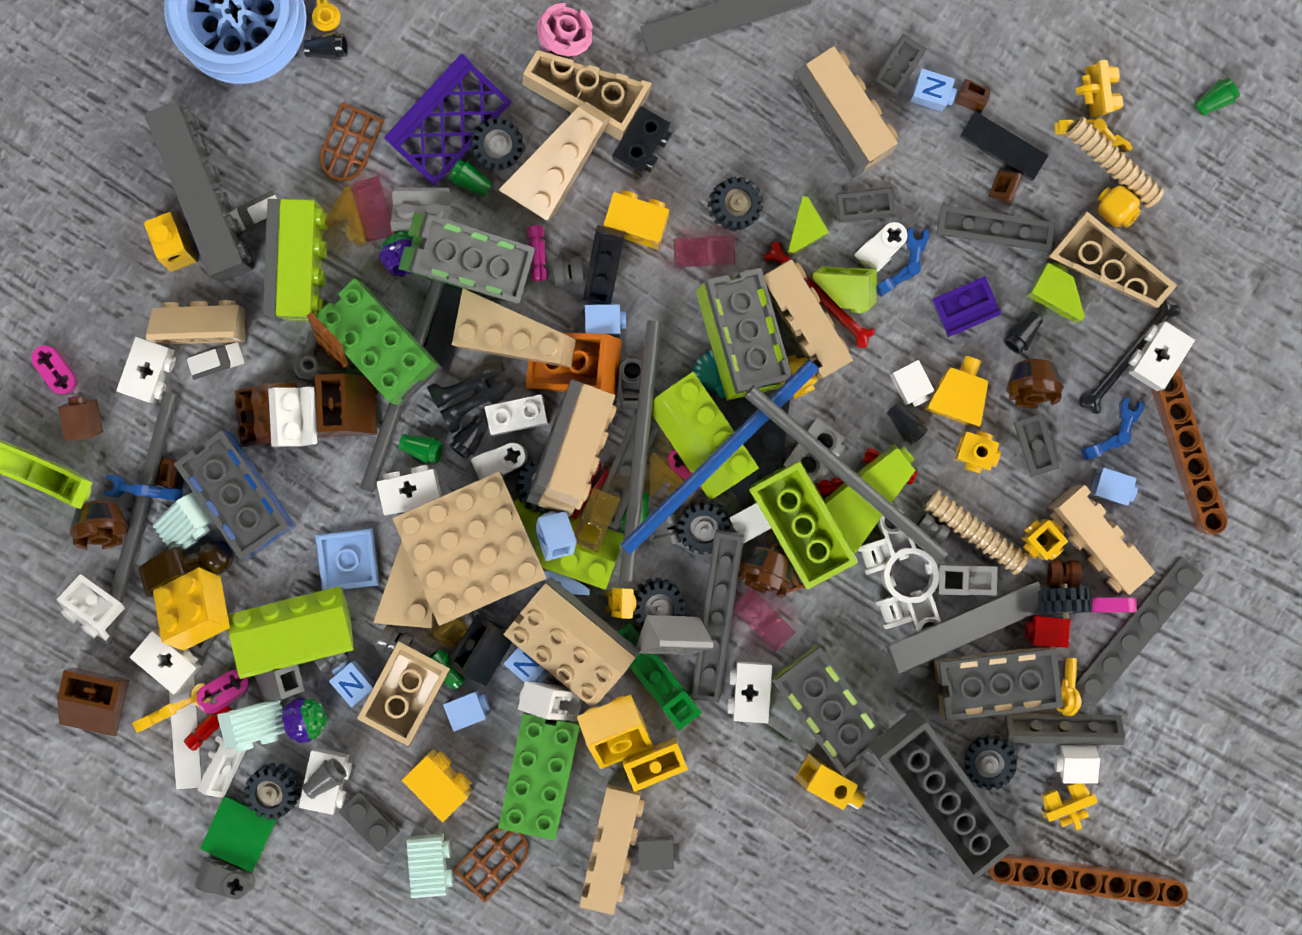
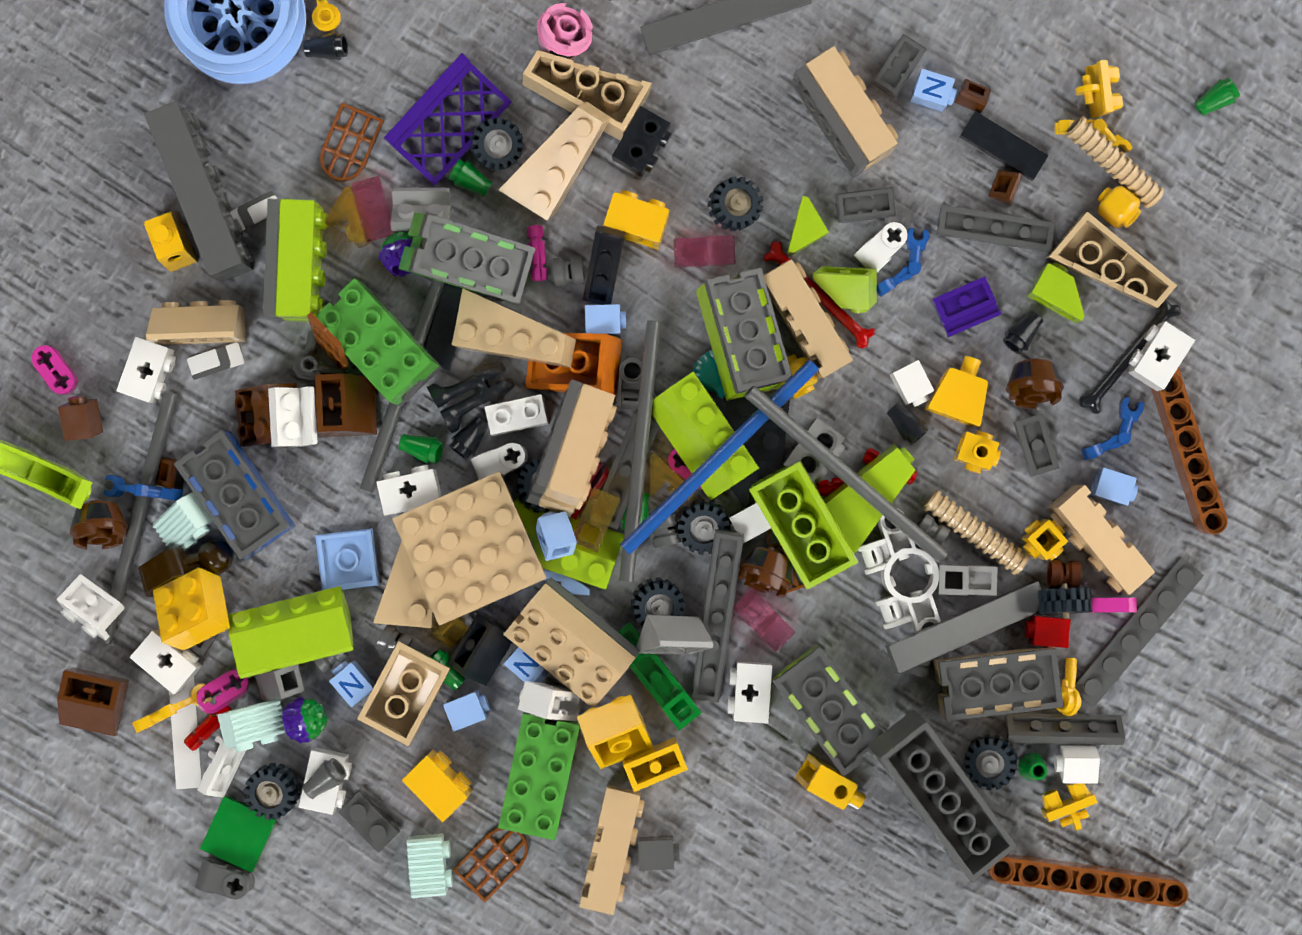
yellow plate [604,588,636,618] -> none
none -> green cone [1018,753,1048,781]

